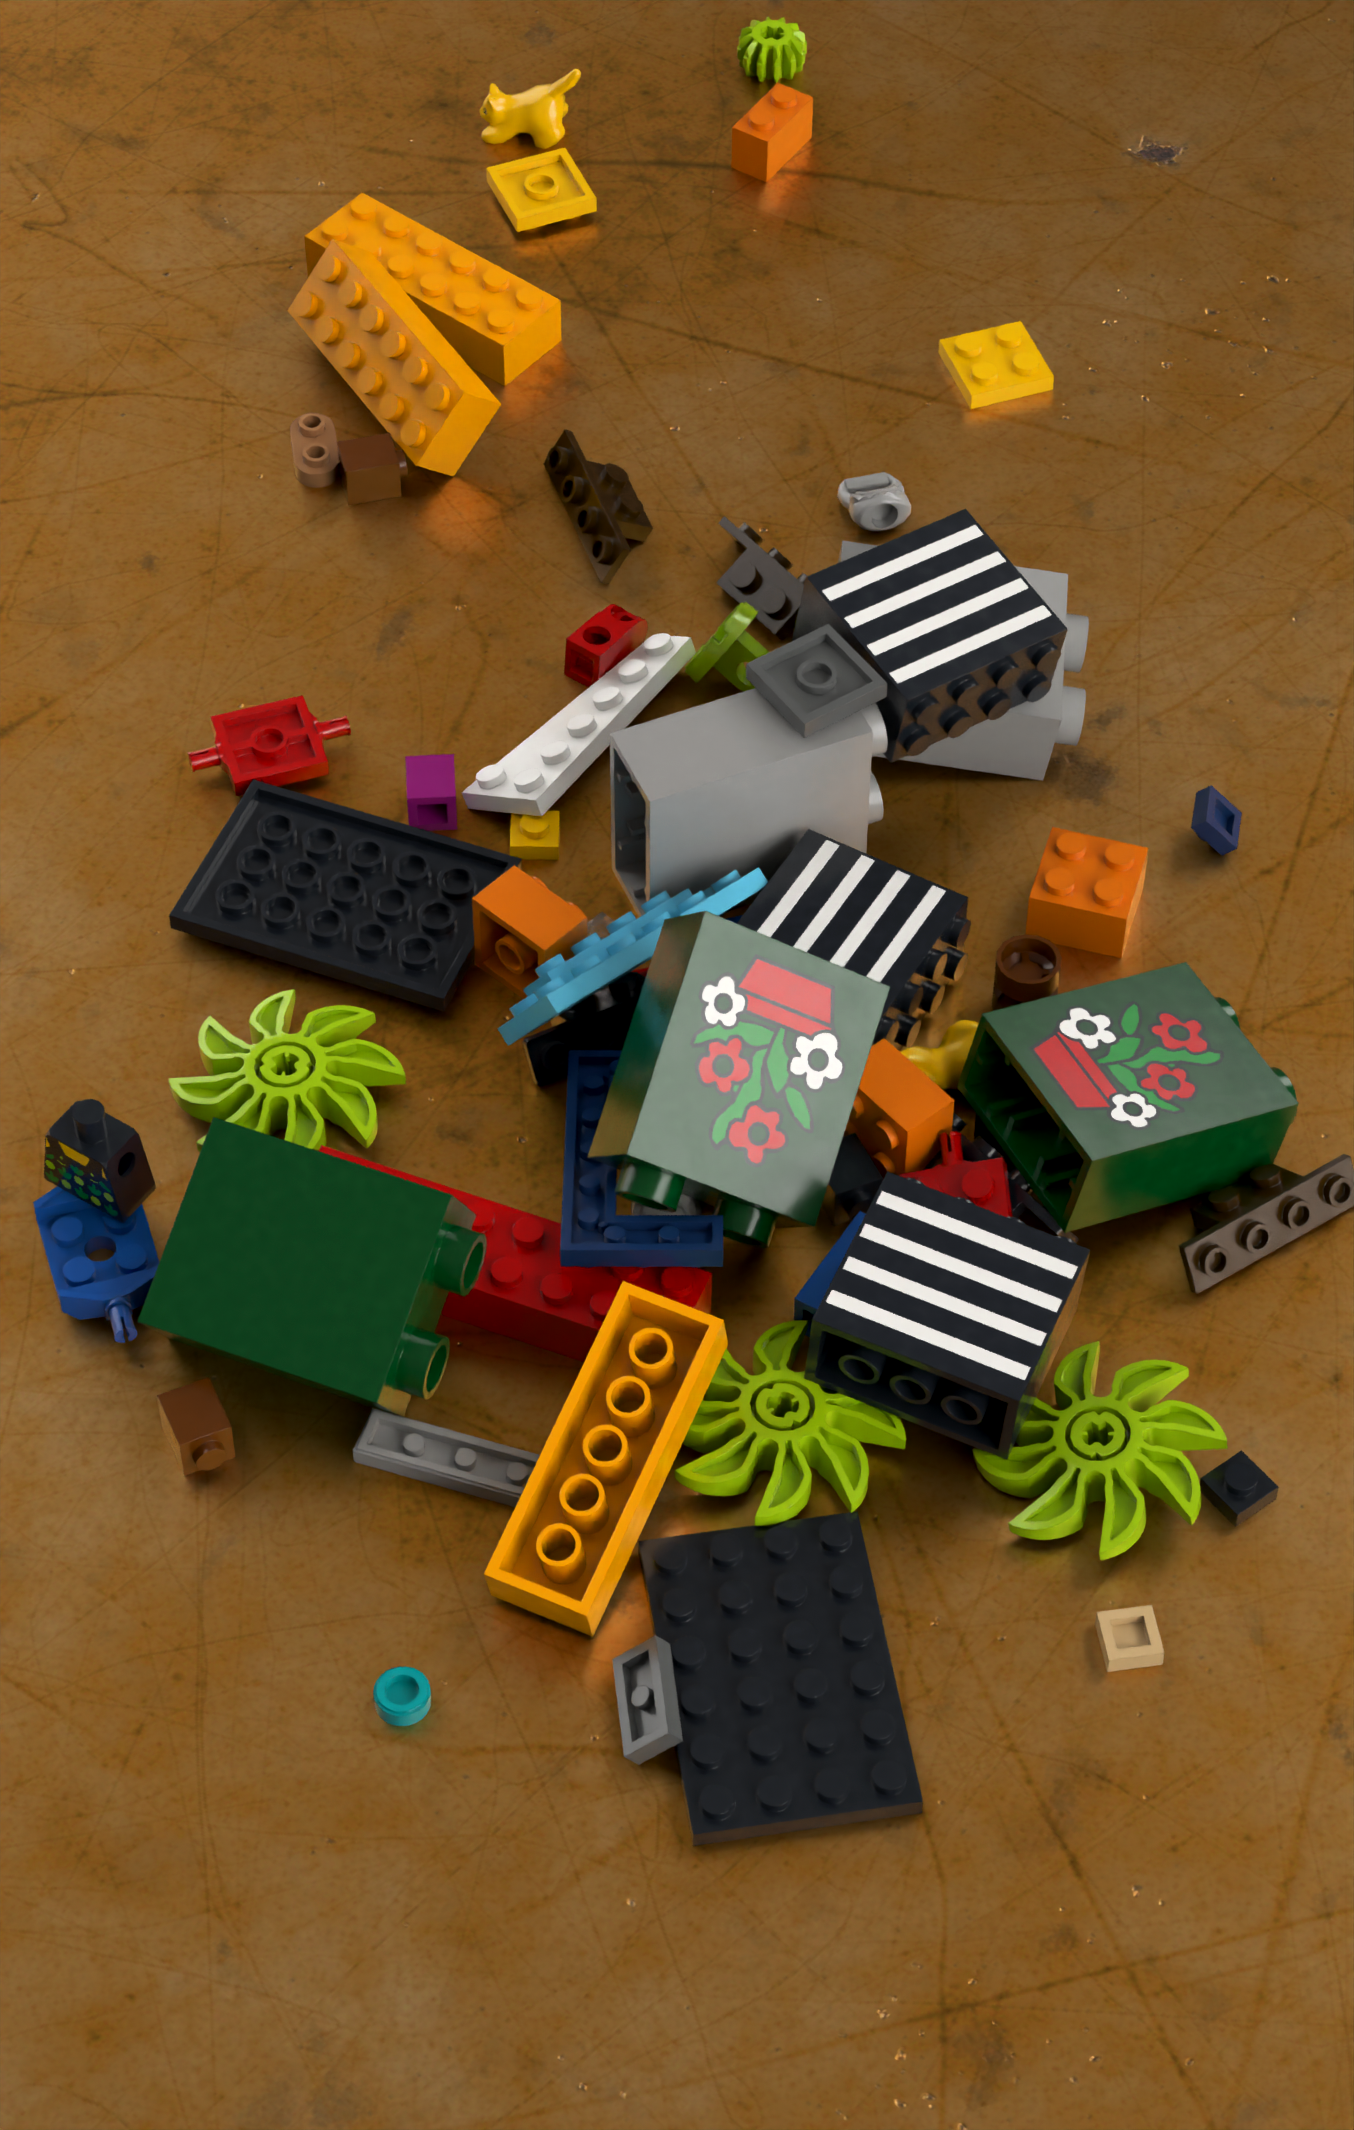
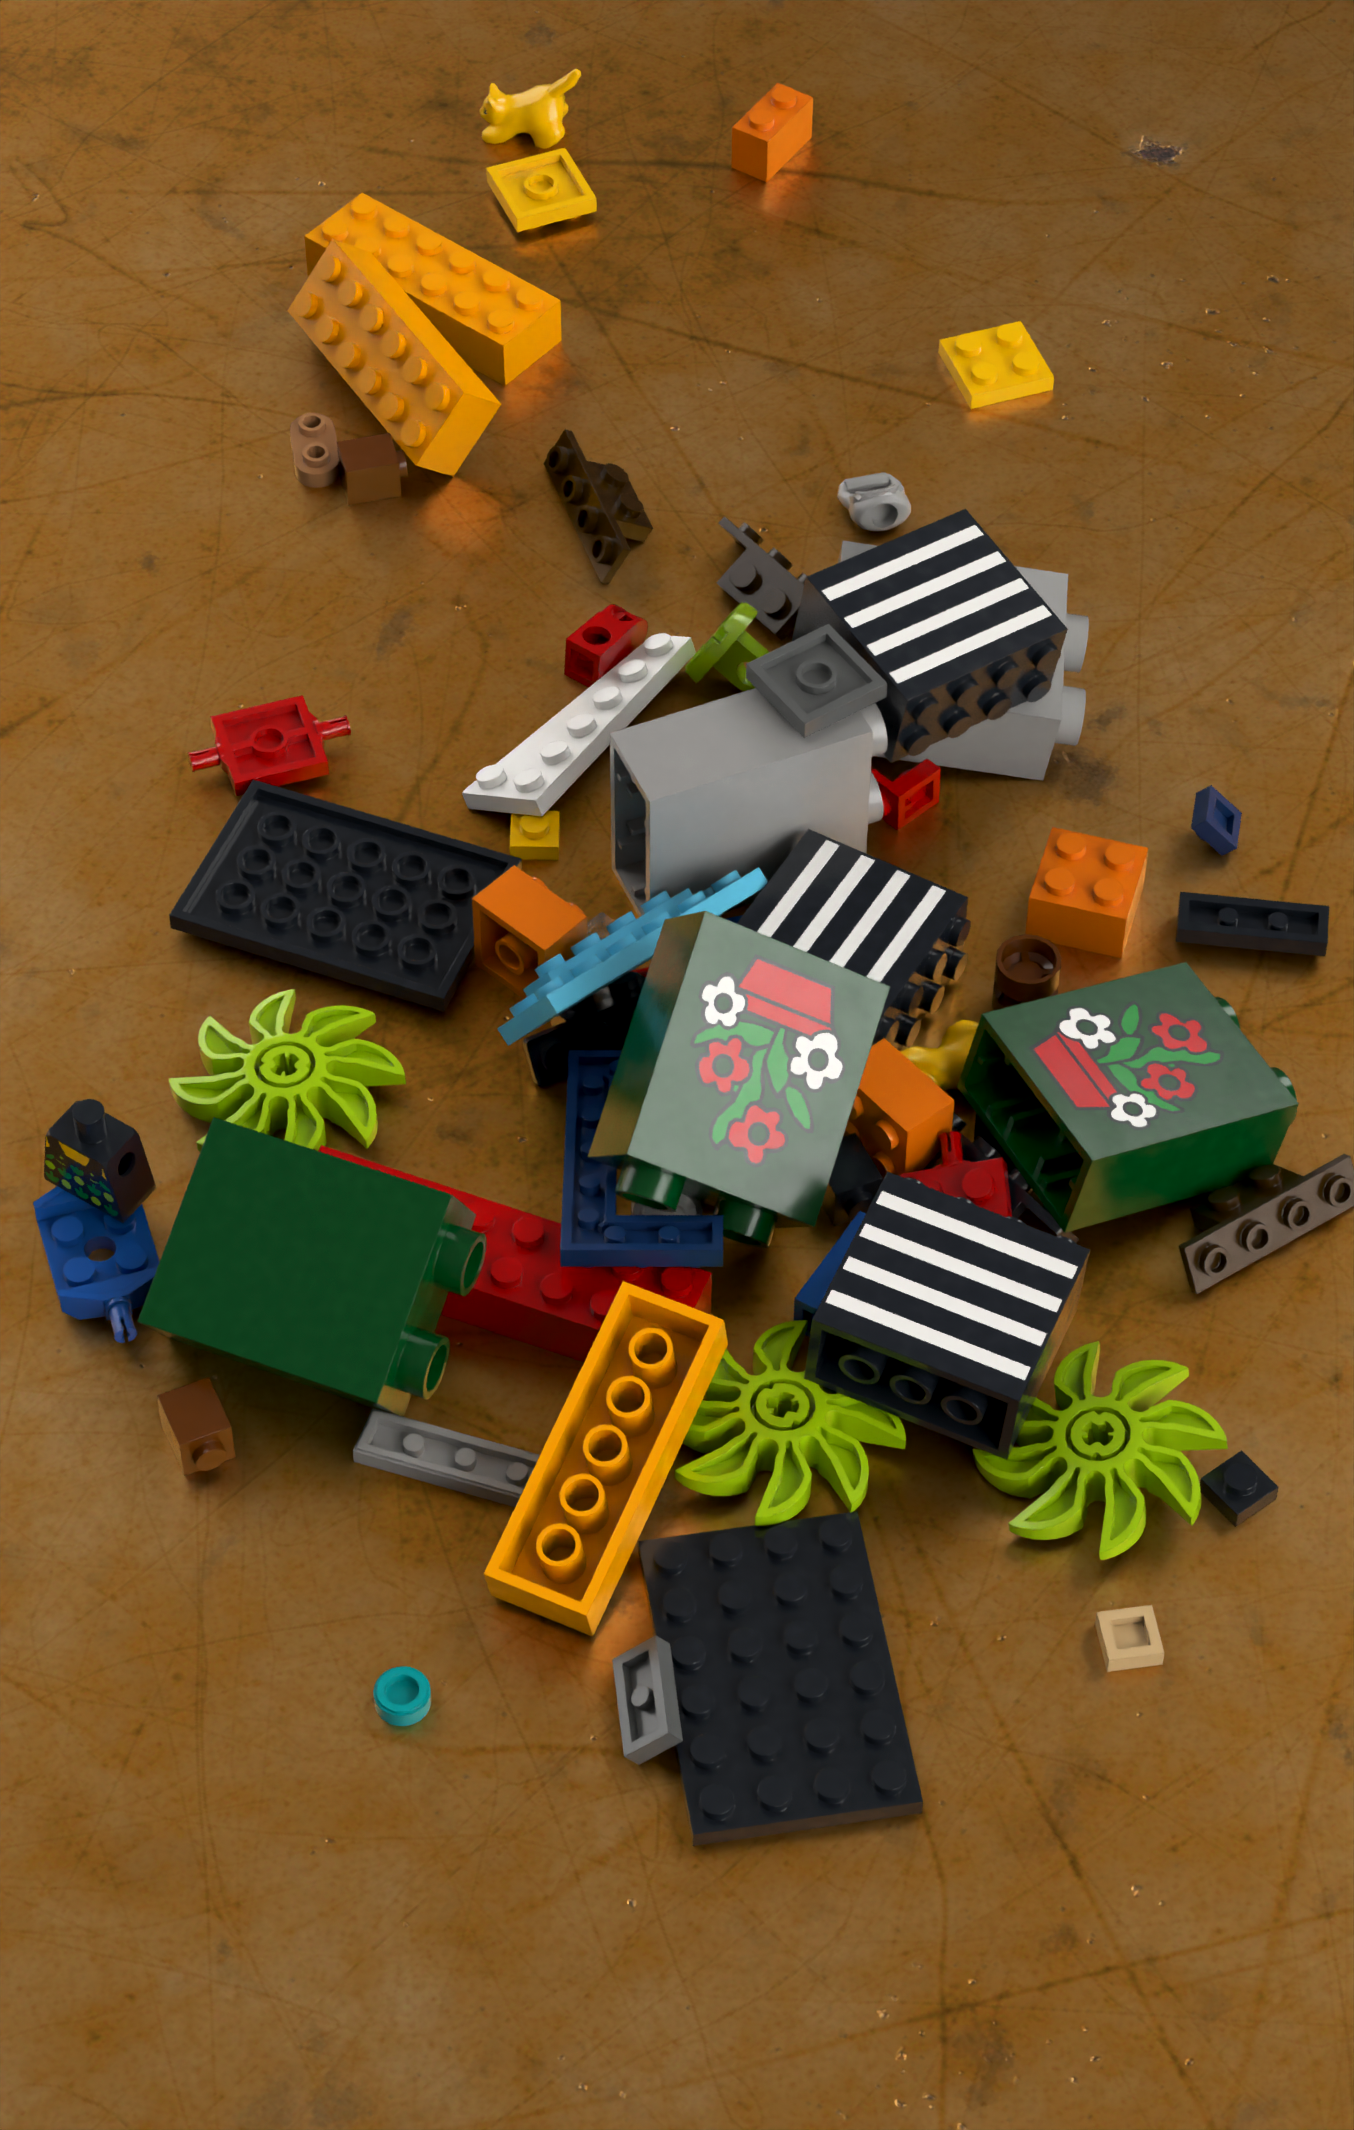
magenta brick [405,754,458,831] -> none
lime gear [737,16,807,83] -> none
none -> red bracket [871,759,941,831]
none -> black plate [1176,892,1329,956]

